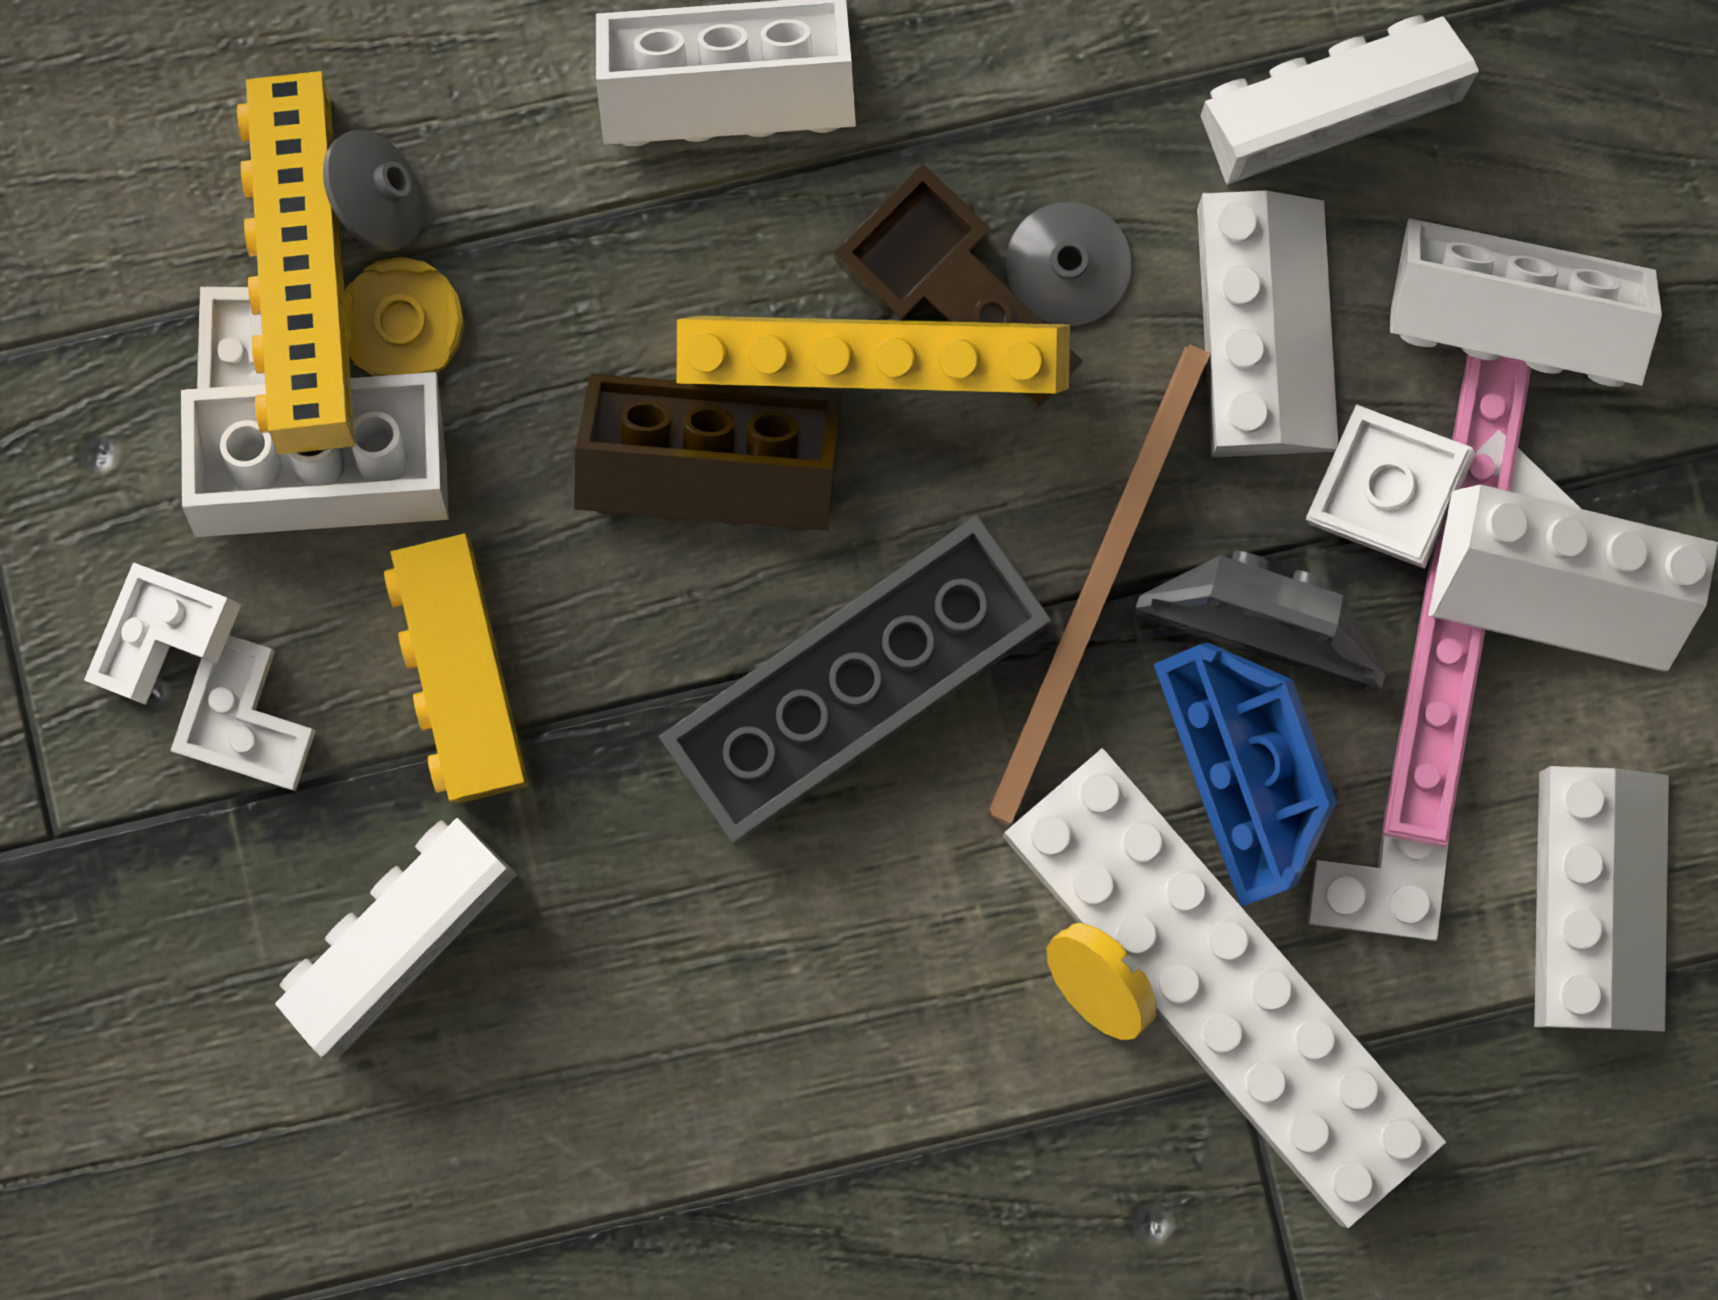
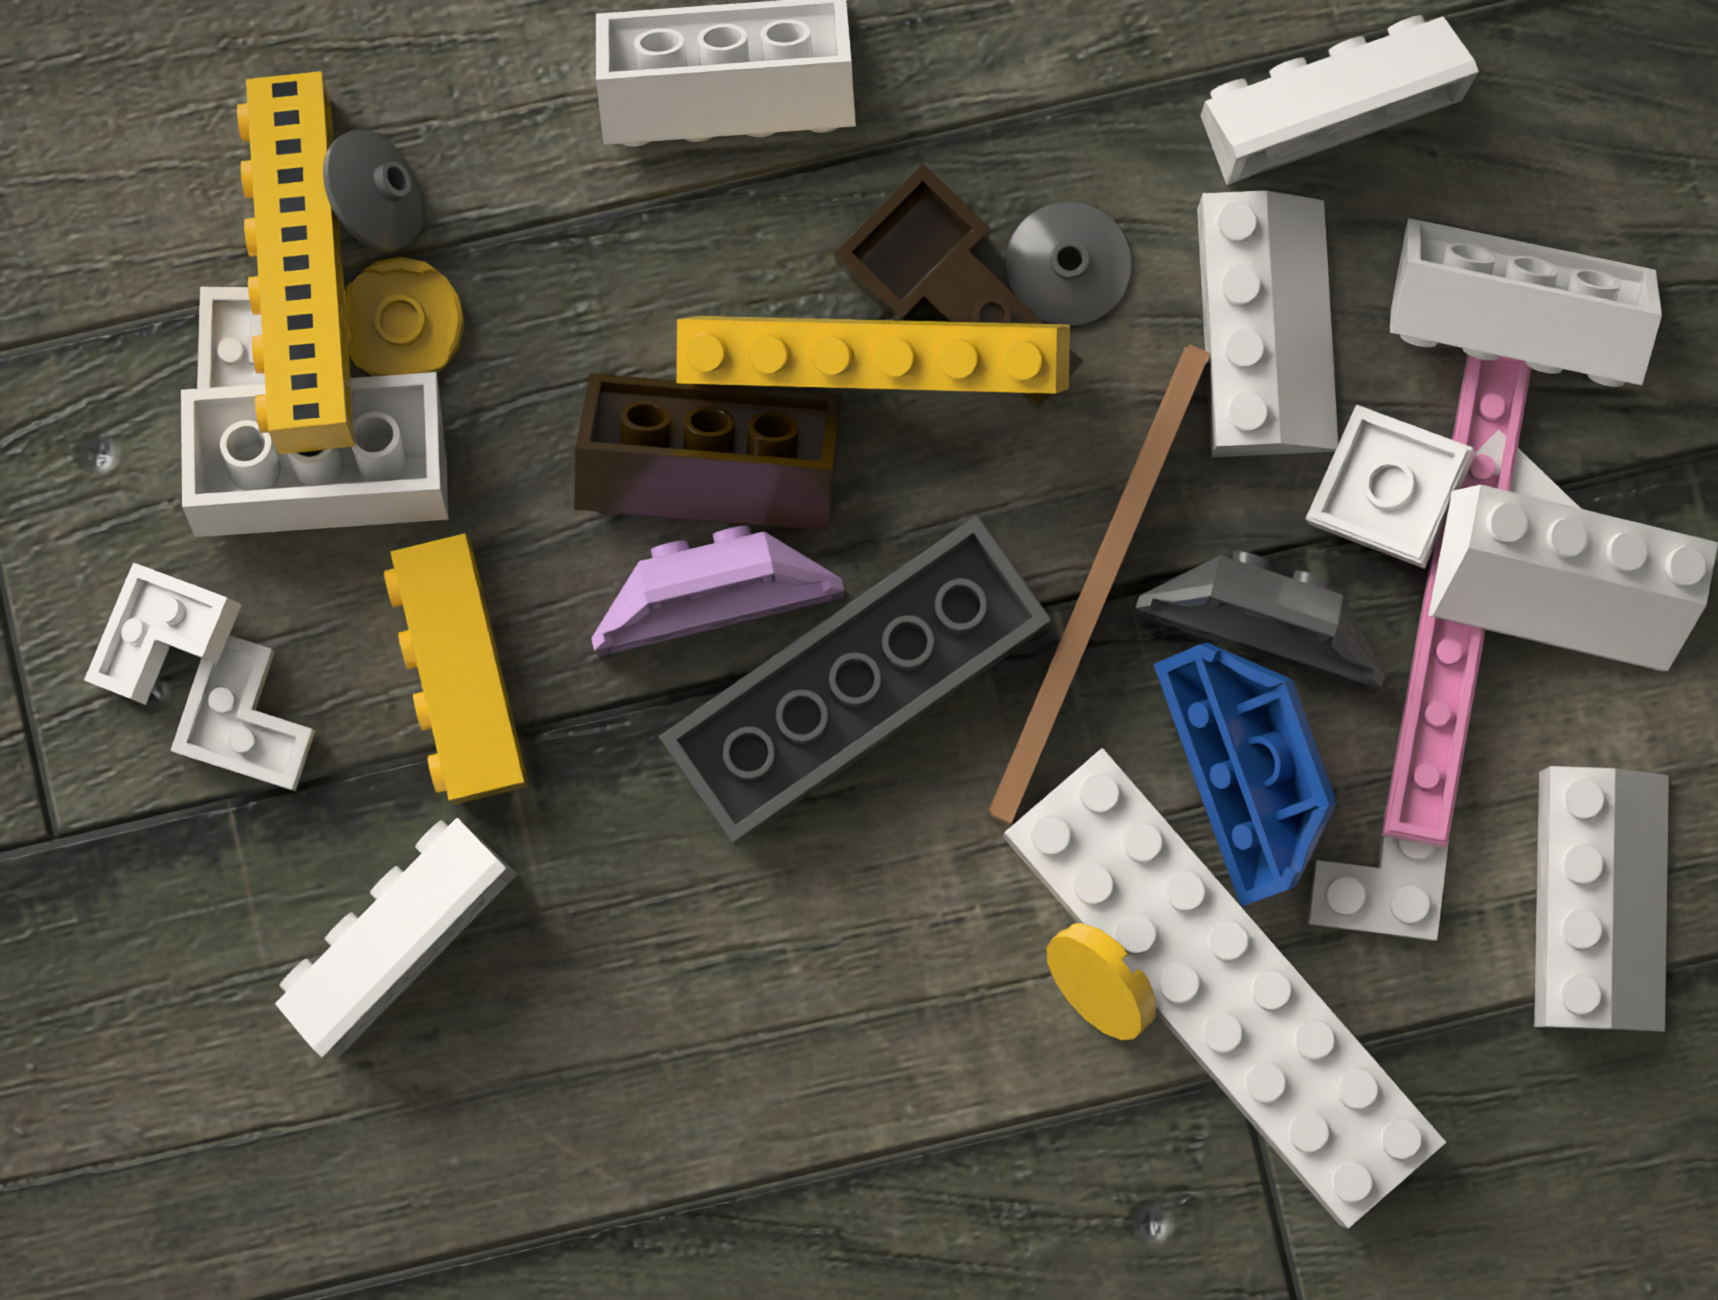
none -> lavender wedge [591,526,845,657]

